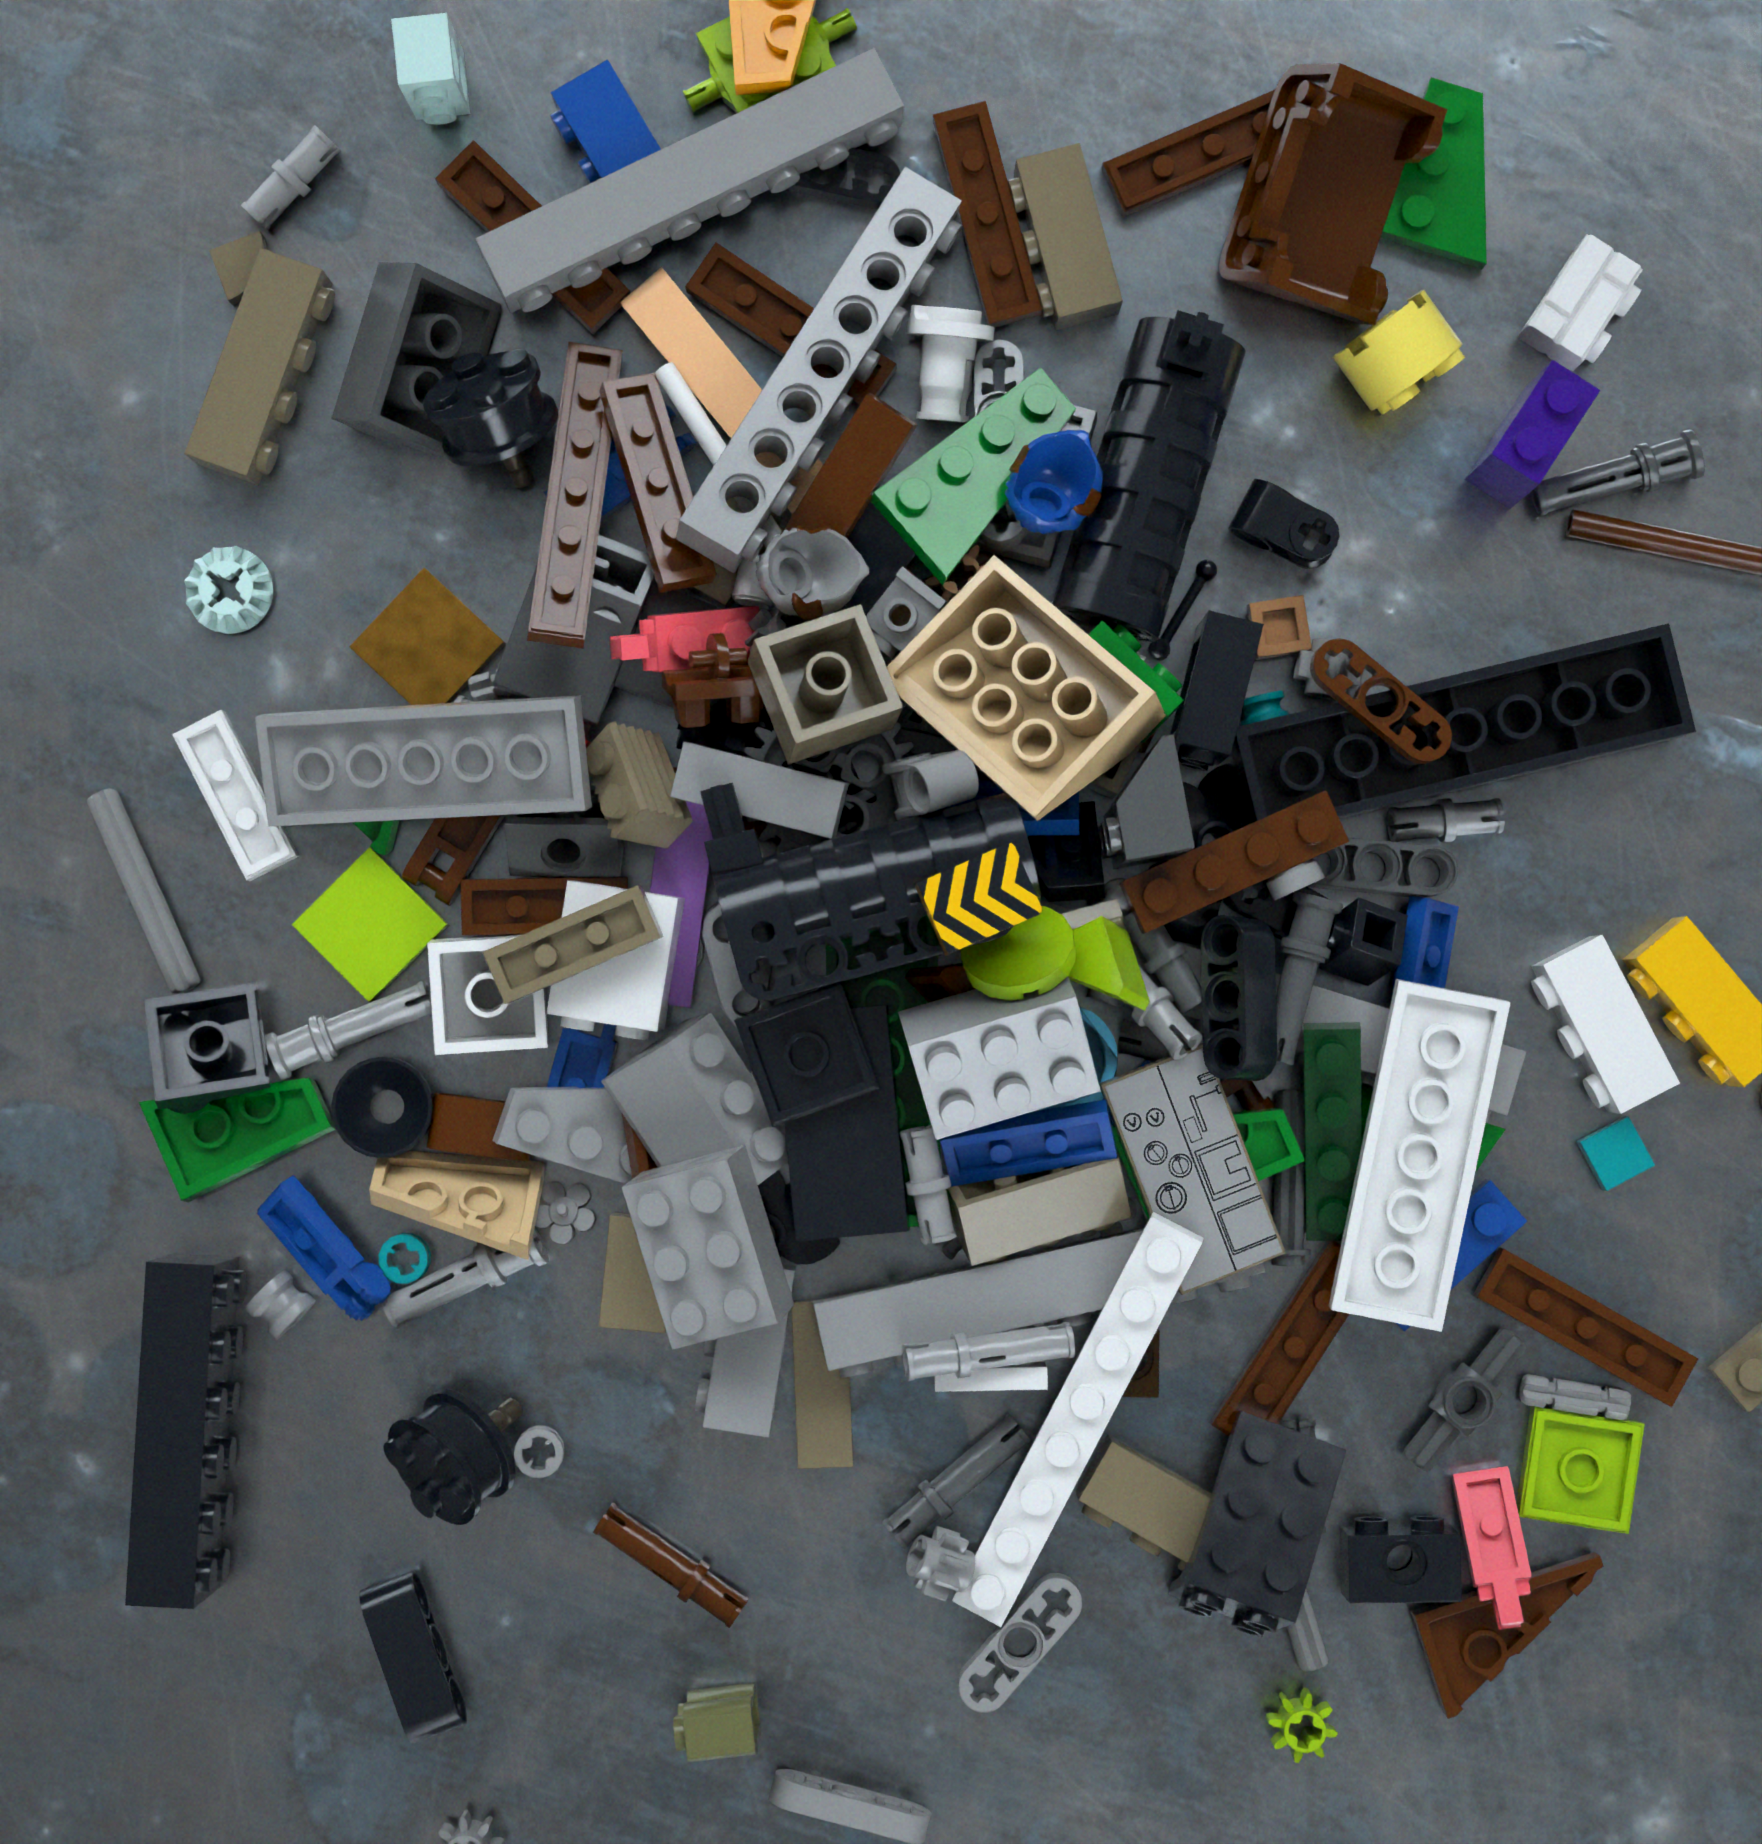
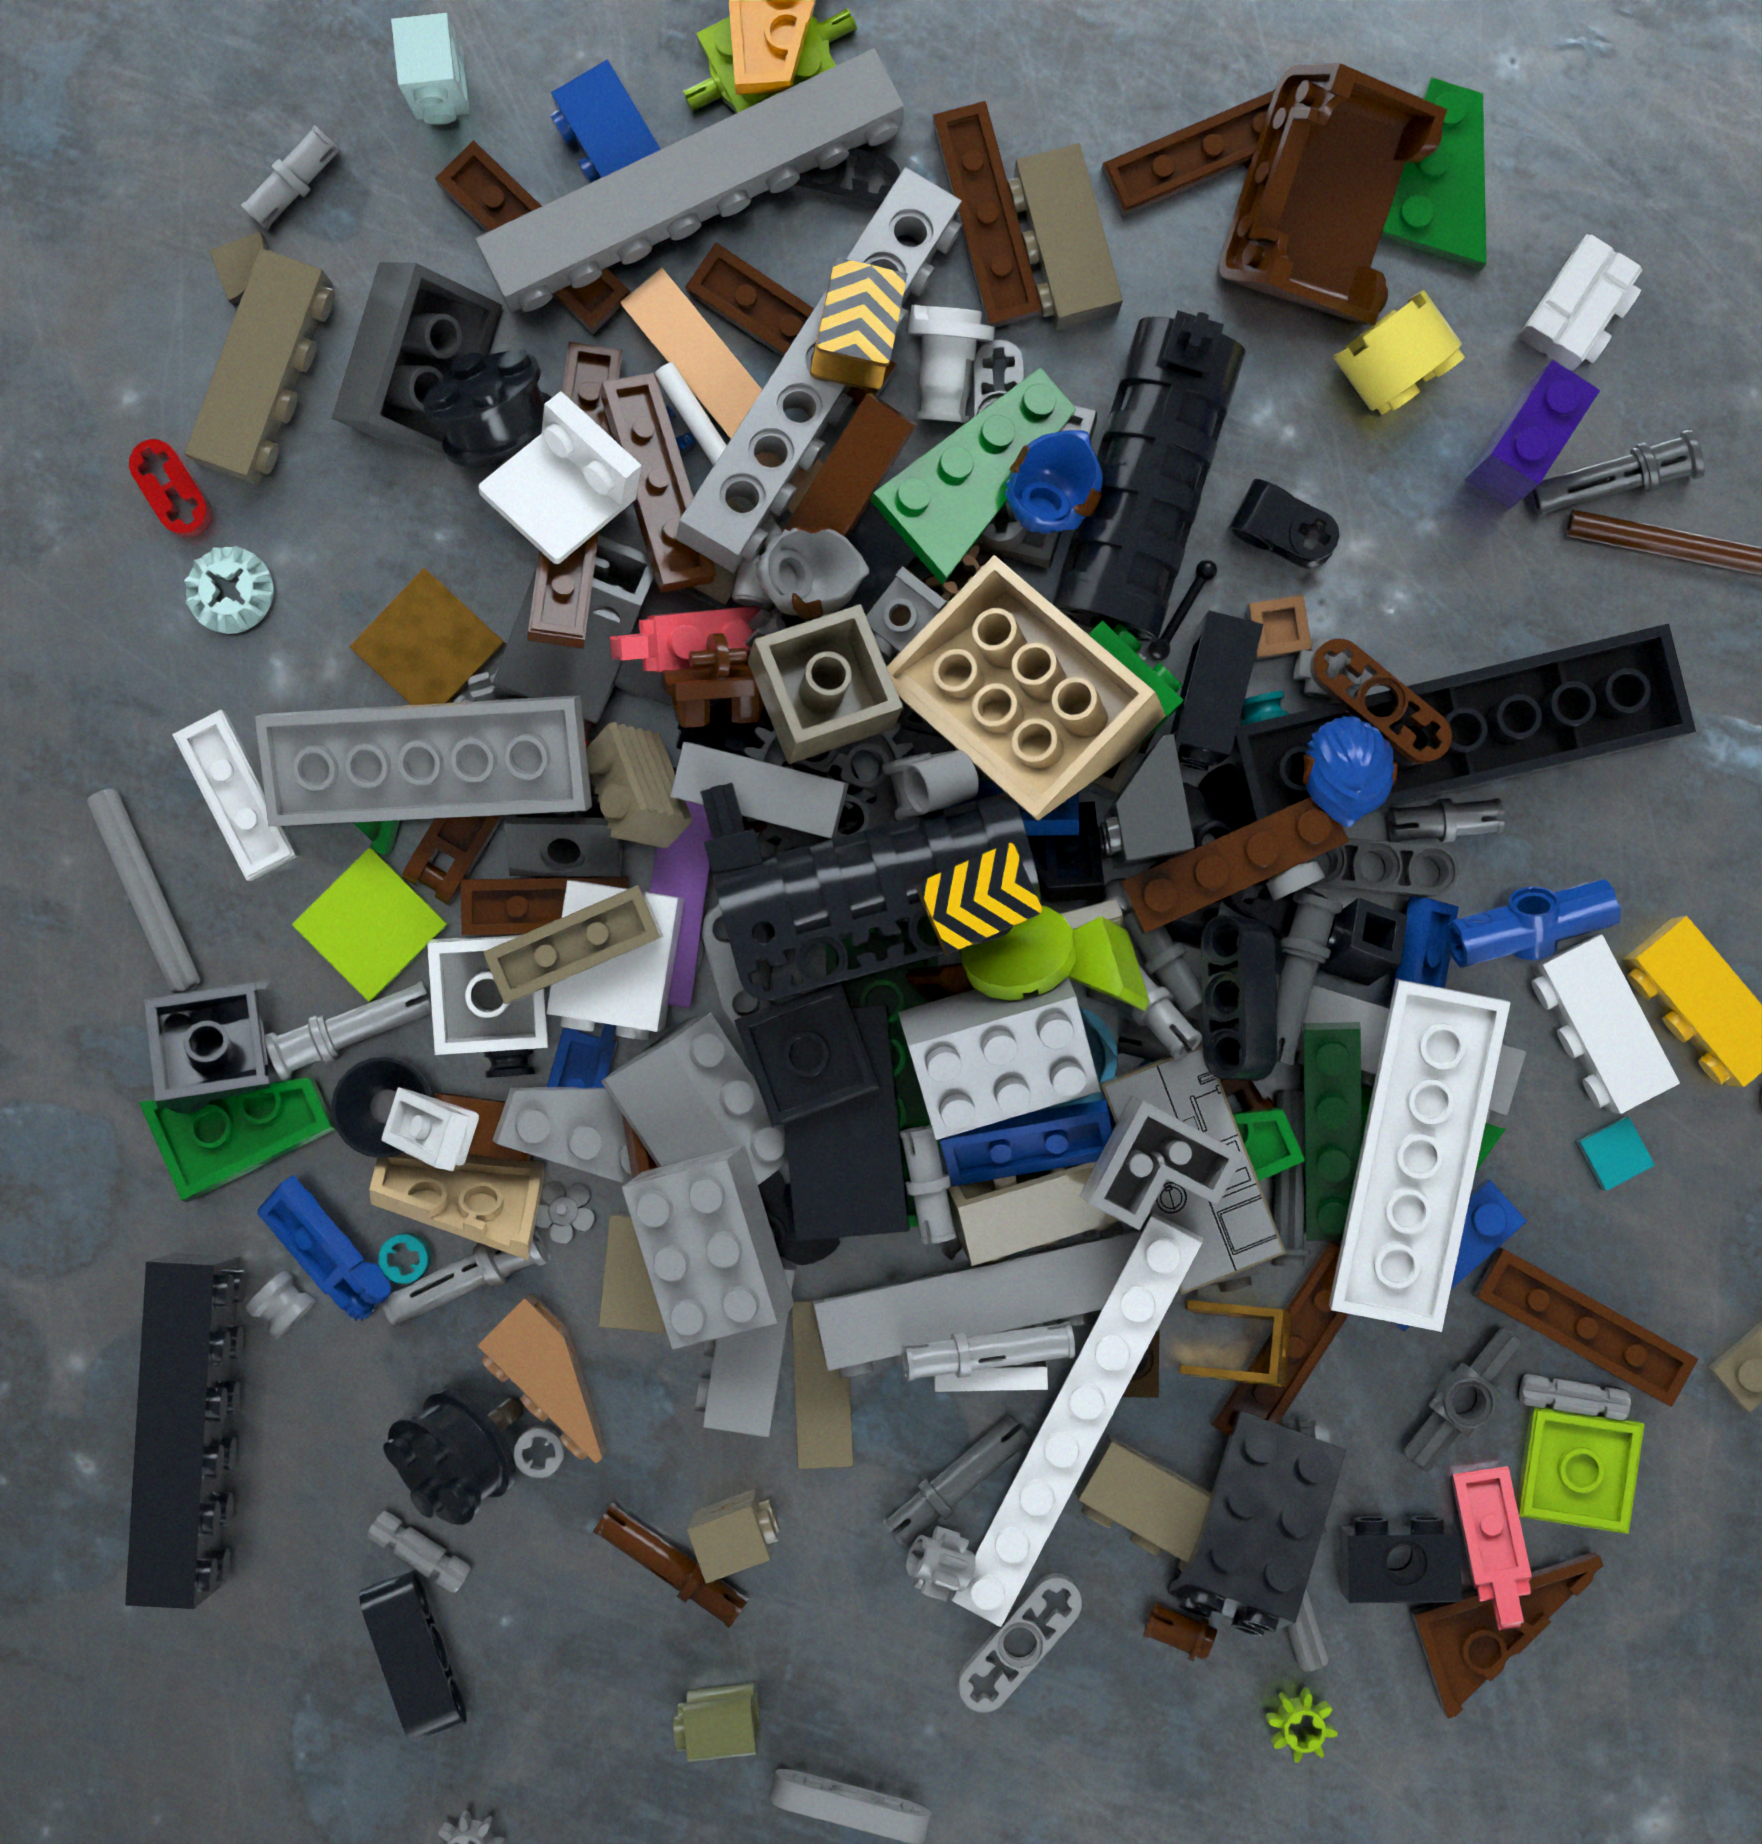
none -> red beam [129,439,213,538]
none -> light grey axle [367,1512,471,1593]
none -> white slope [381,1087,479,1171]
none -> medium nougat slope [477,1293,607,1464]
none -> white bracket [479,391,642,564]
none -> black bush [484,1049,535,1078]
none -> dark tan brick [686,1488,781,1584]
none -> piece [810,257,908,392]
none -> light grey brick [1079,1095,1245,1230]
none -> reddish brown pin [1143,1602,1217,1661]
none -> pearl gold piece [1179,1300,1292,1387]
none -> blue hair [1302,716,1398,827]
none -> blue piece [1446,879,1621,968]

